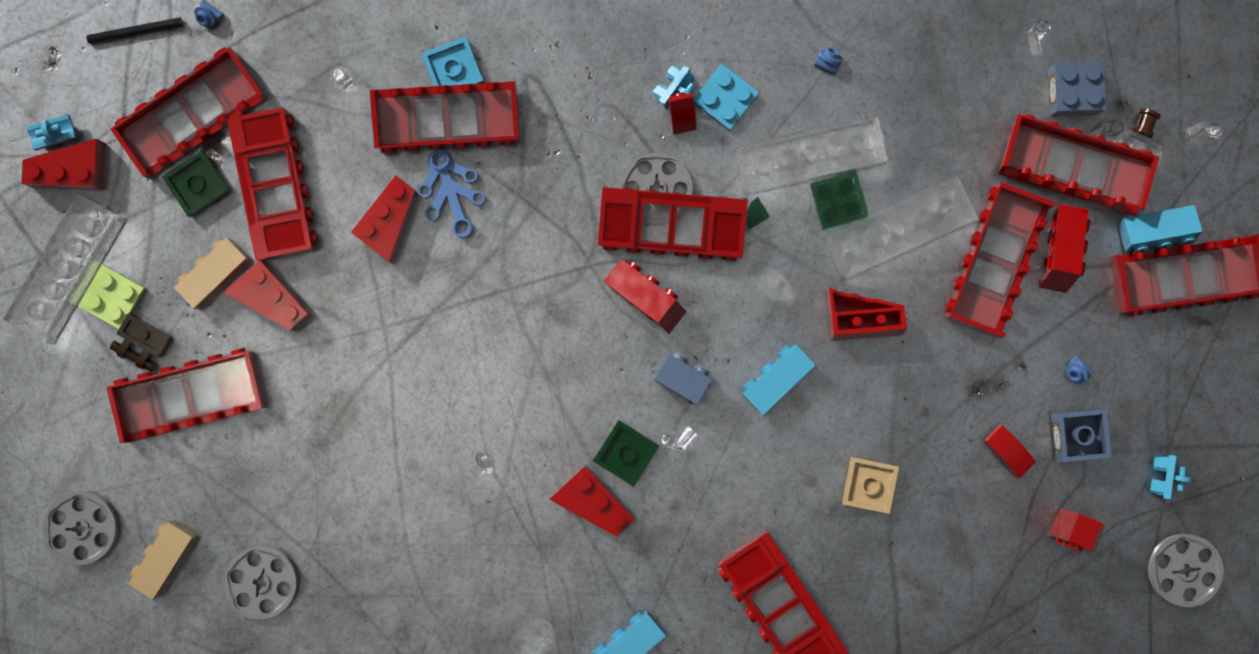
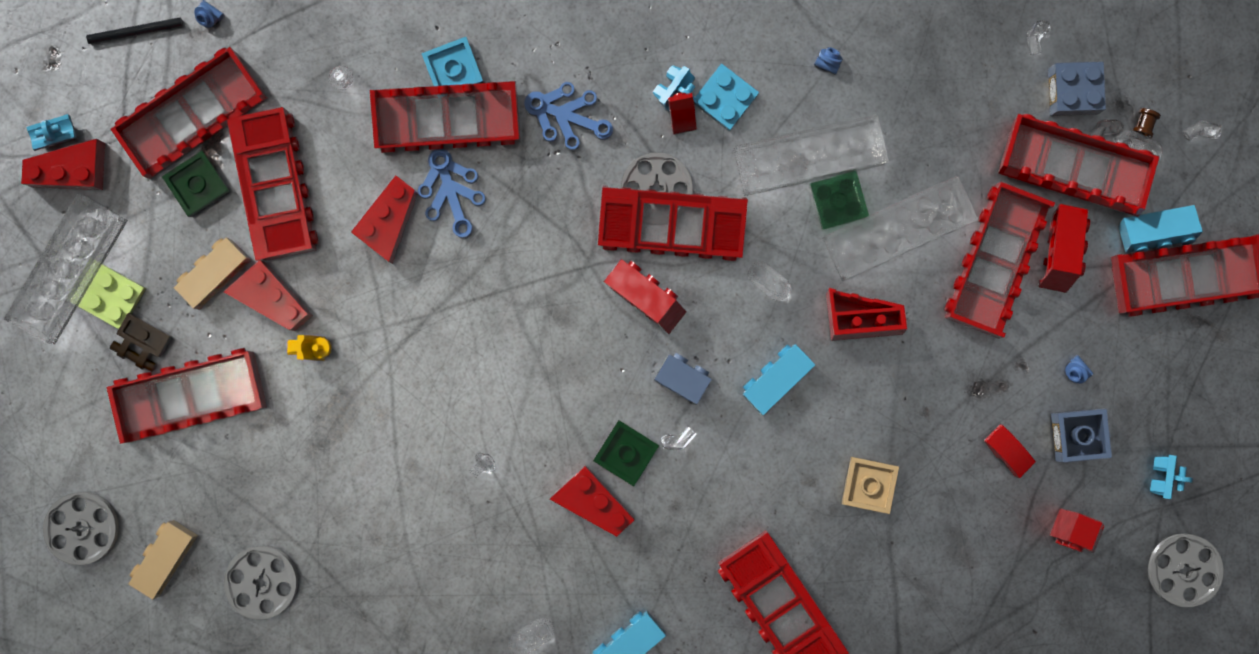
clear green tile [746,197,770,230] -> none
none -> yellow hips [287,335,332,361]
none -> medium blue plant [524,82,613,150]

